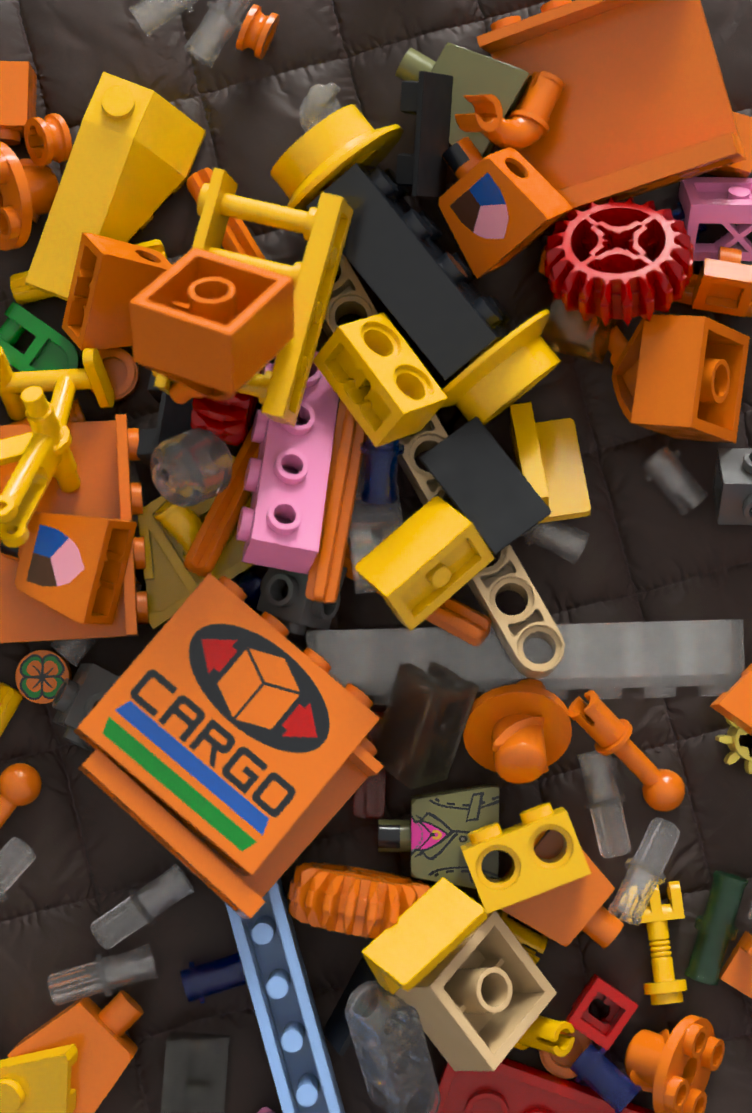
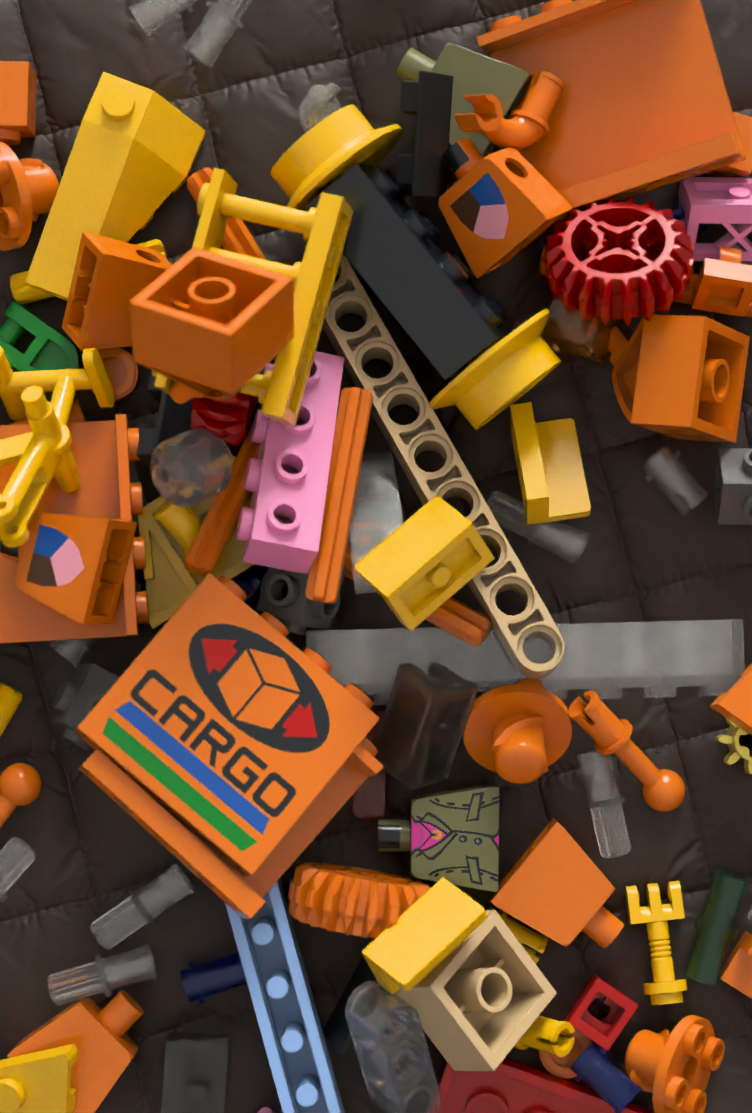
tile [15,650,72,704] -> none
orange bush [24,113,72,167] -> none
orange bush [236,4,280,60] -> none
yellow brick [313,312,448,447] -> none
clear blue pin [360,434,404,504] -> none
black piece [419,416,552,555] -> none
yellow brick [460,802,591,914] -> none
clear axle [608,817,680,926] -> none

